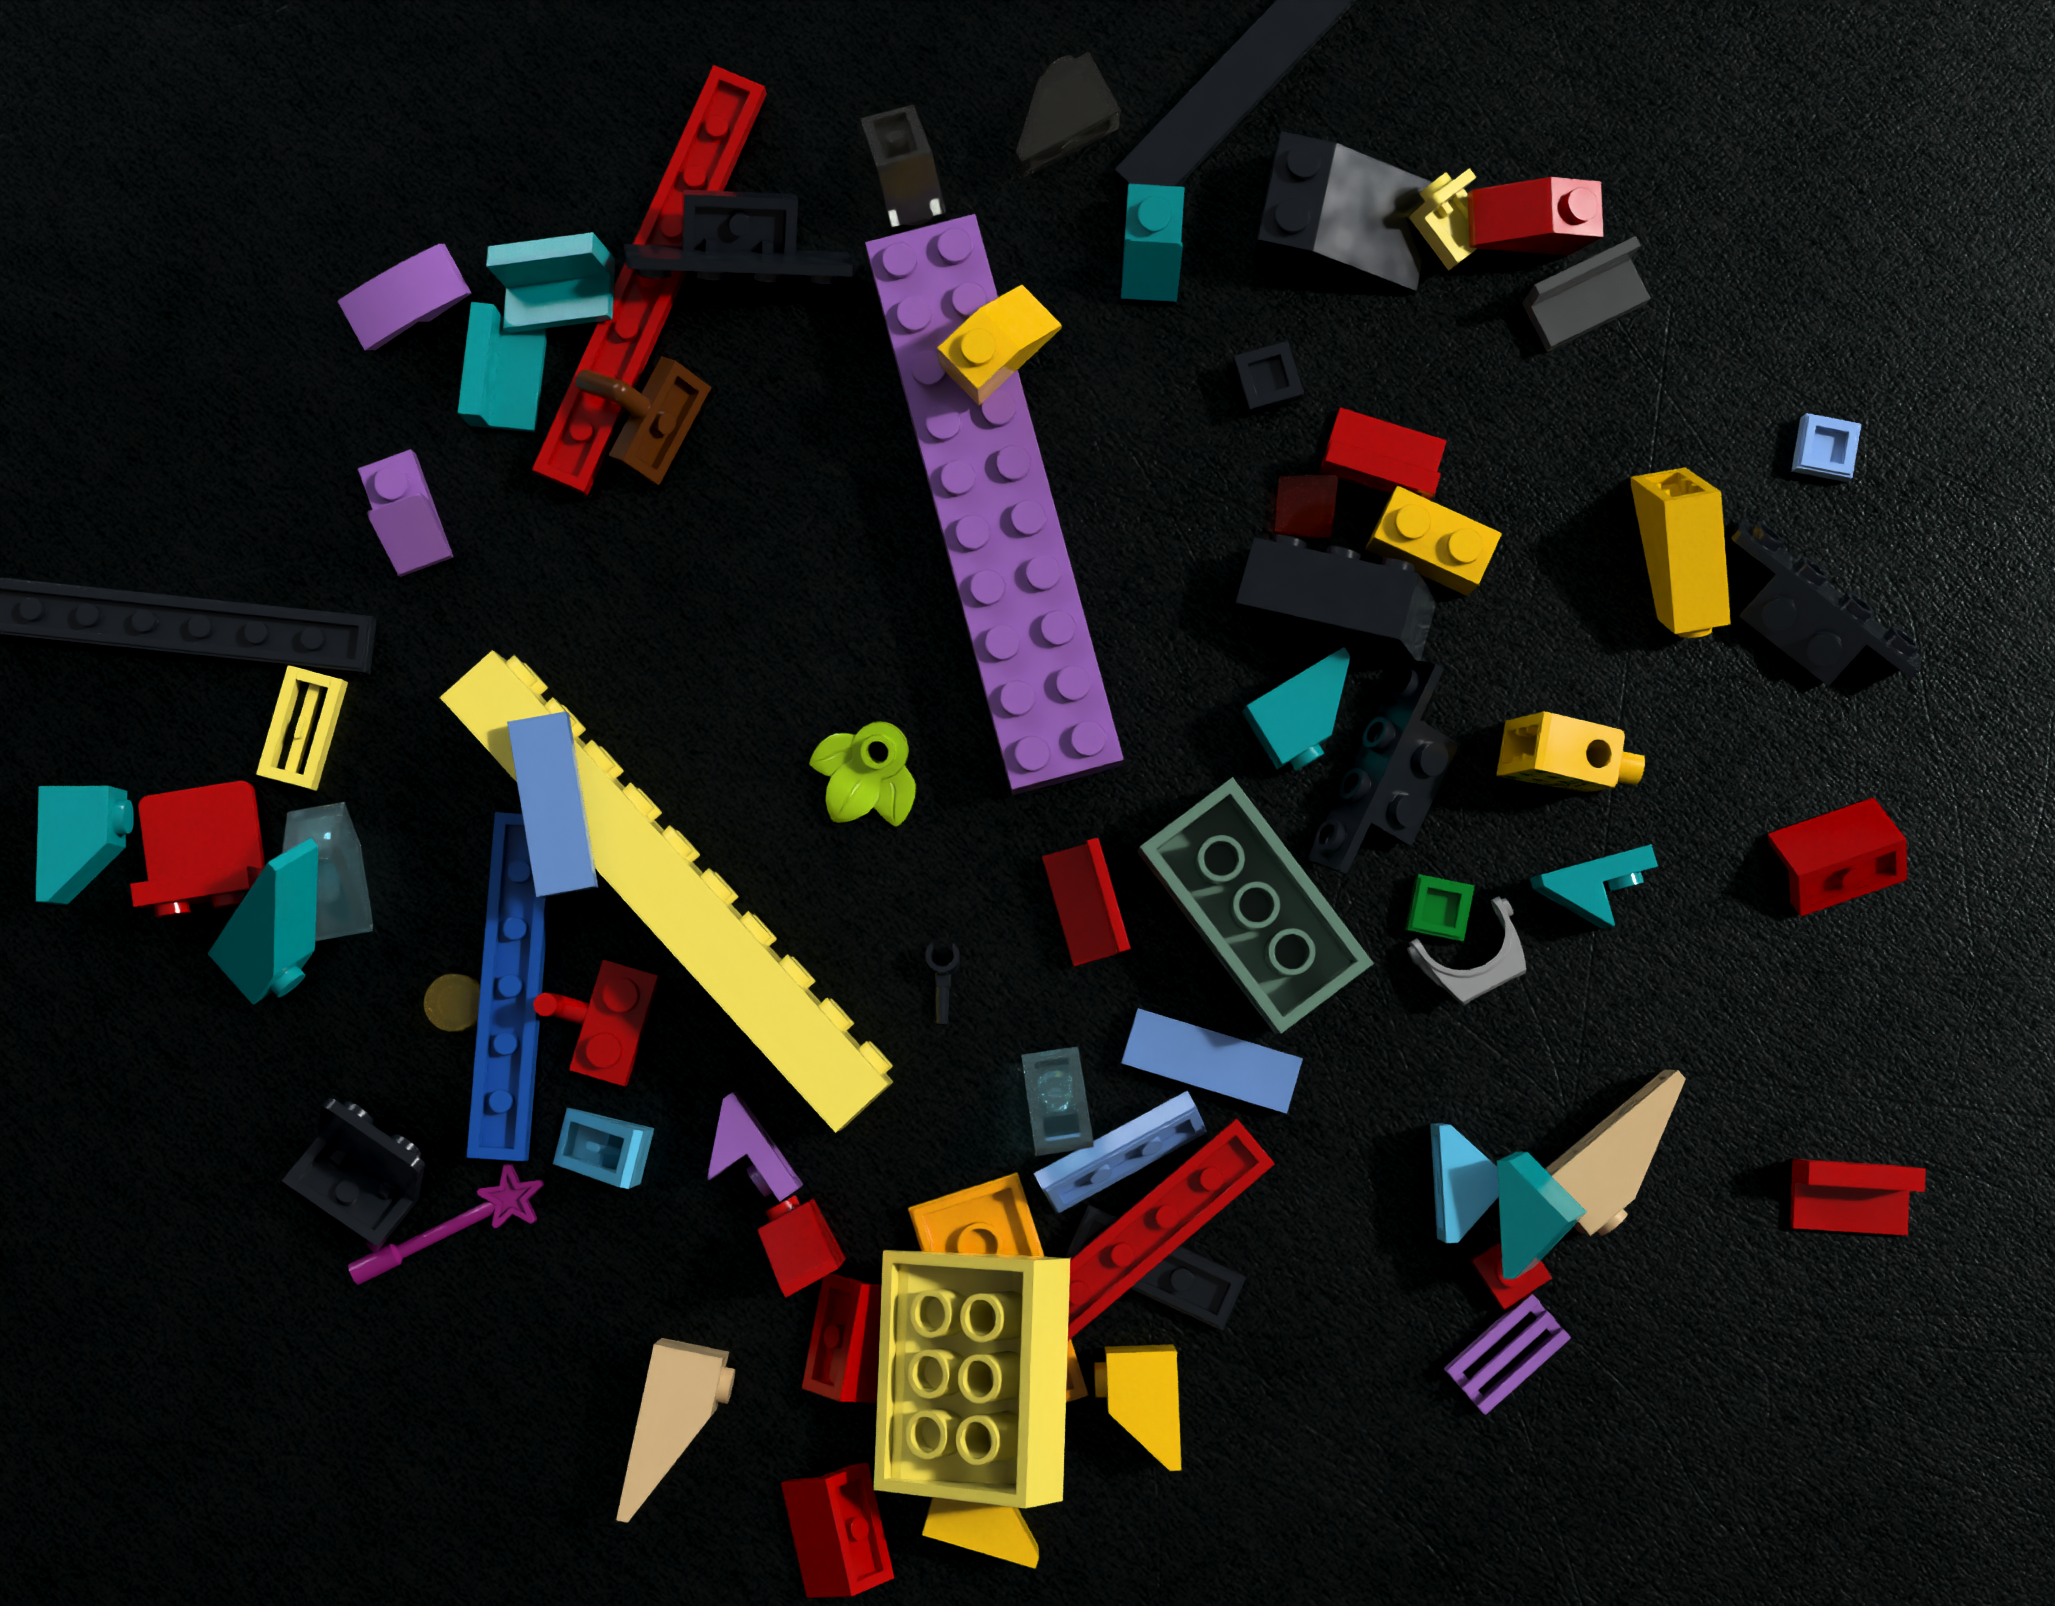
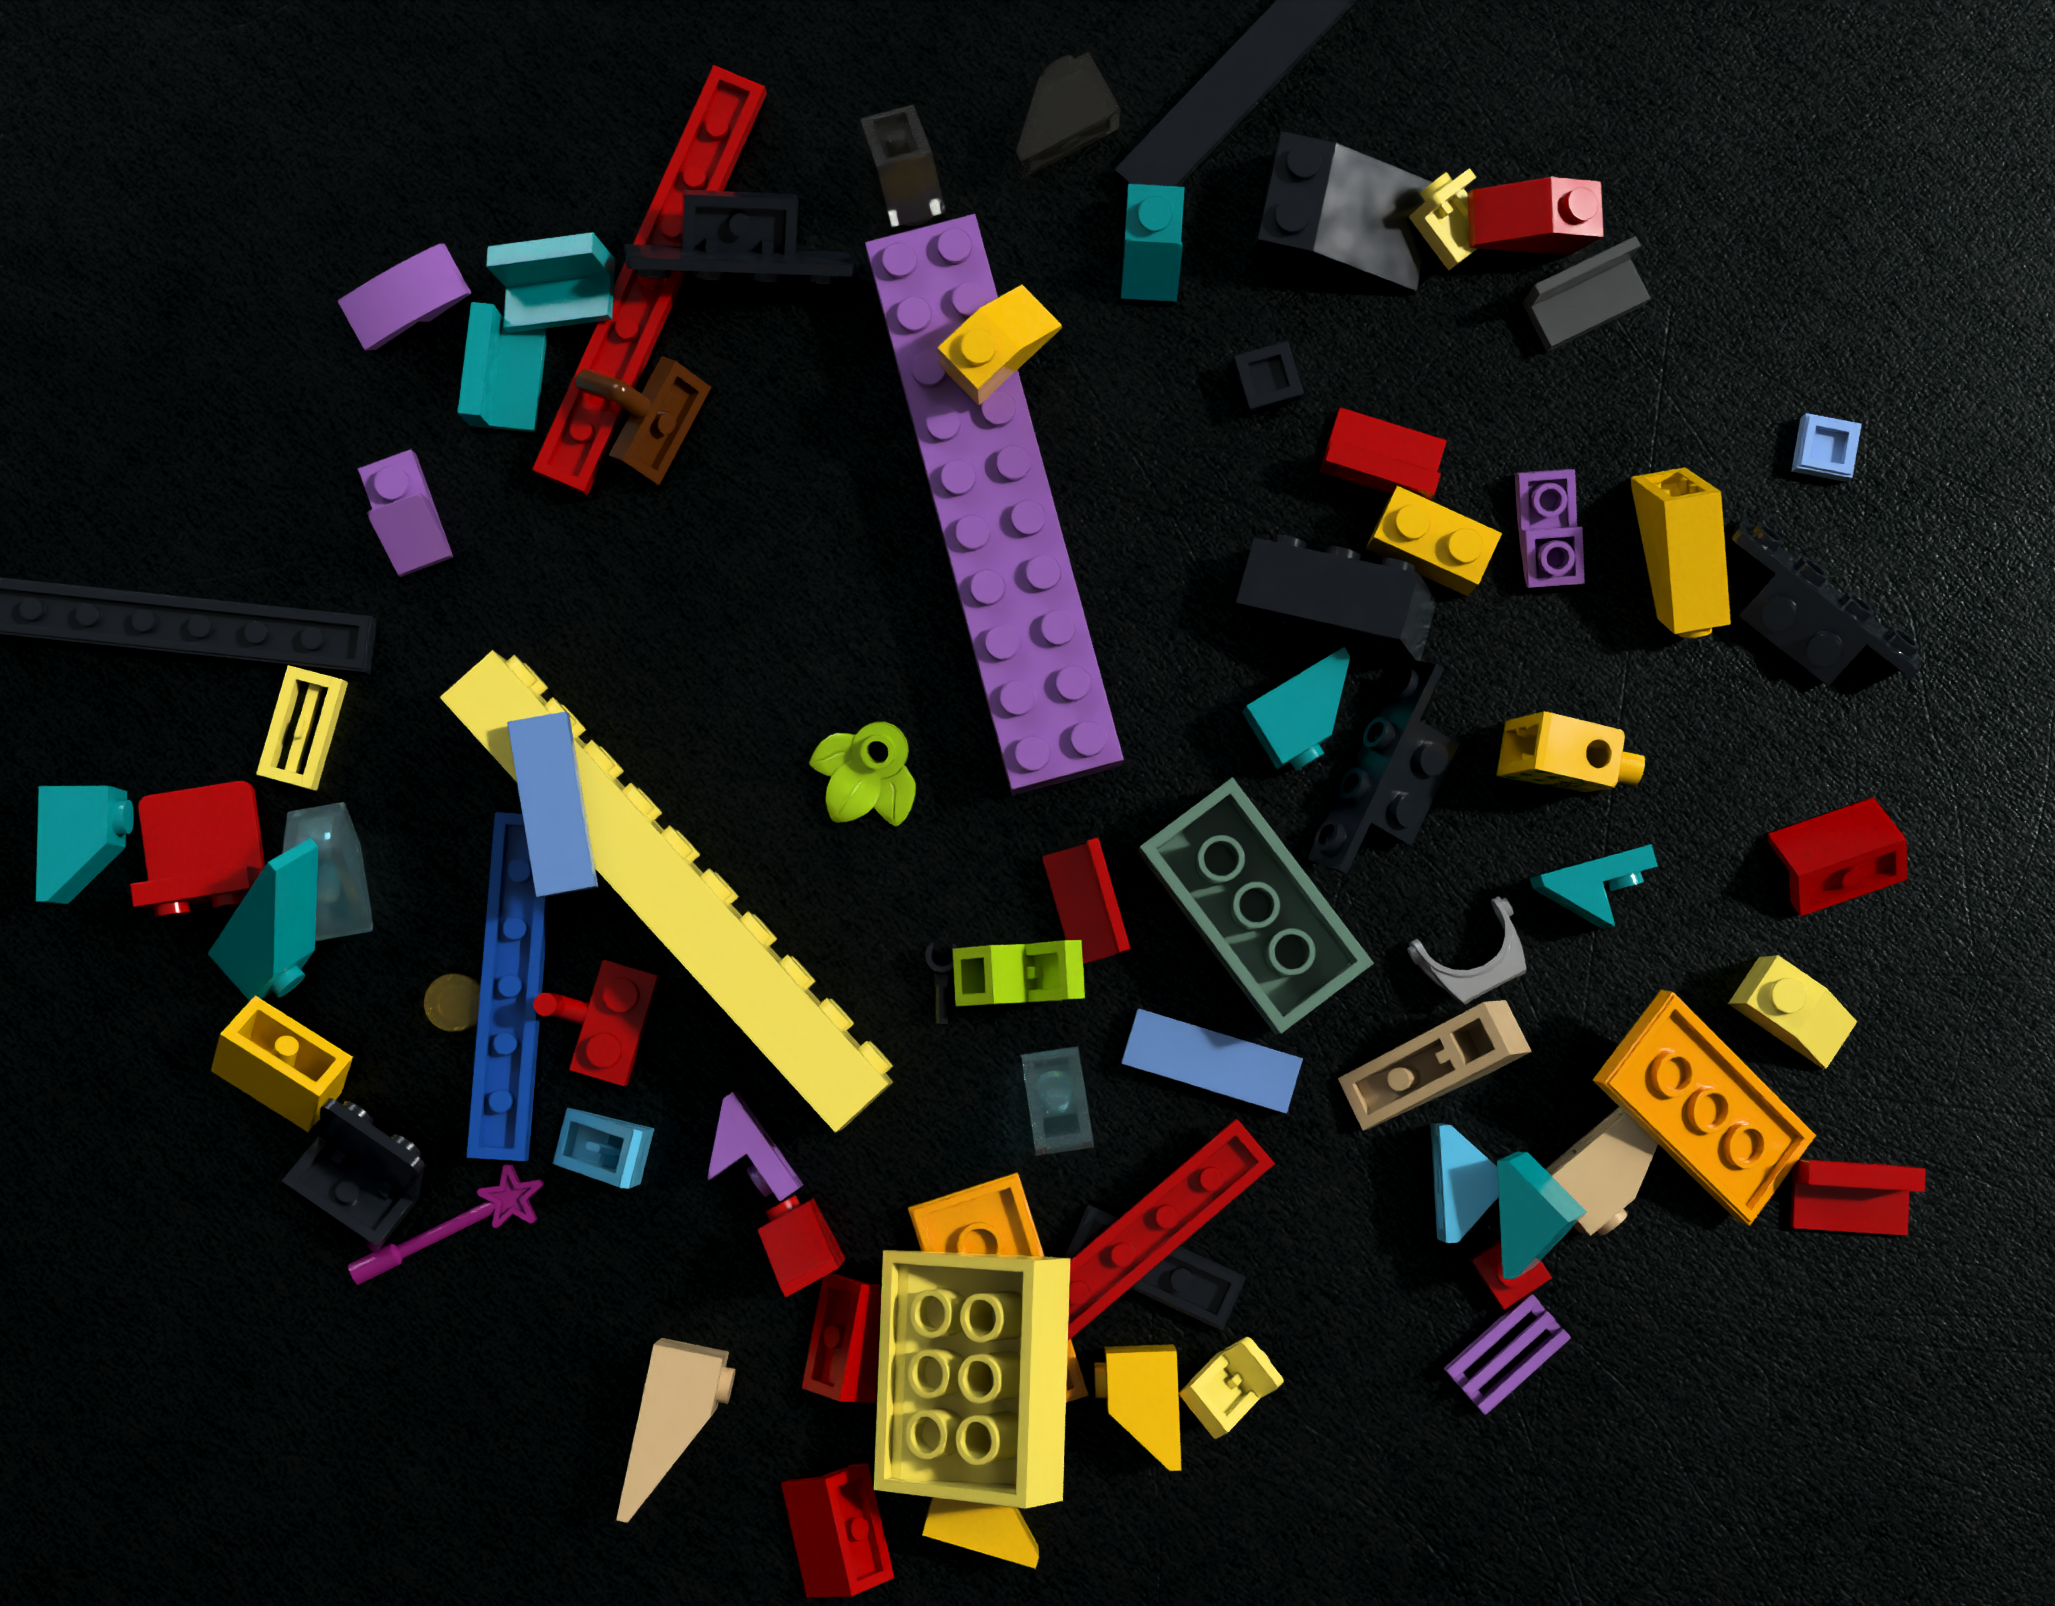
medium blue tile [1034,1091,1207,1213] -> none
clear red slope [1274,475,1339,538] -> none
green tile [1405,874,1475,942] -> none
none -> yellow brick [211,996,353,1132]
none -> lime brick [952,940,1085,1006]
none -> light yellow bracket [1178,1337,1284,1439]
none -> tan slope [1338,1000,1532,1130]
none -> medium lavender slope [1515,469,1585,588]
none -> light orange tile [1593,989,1816,1226]
none -> light yellow slope [1728,955,1857,1069]

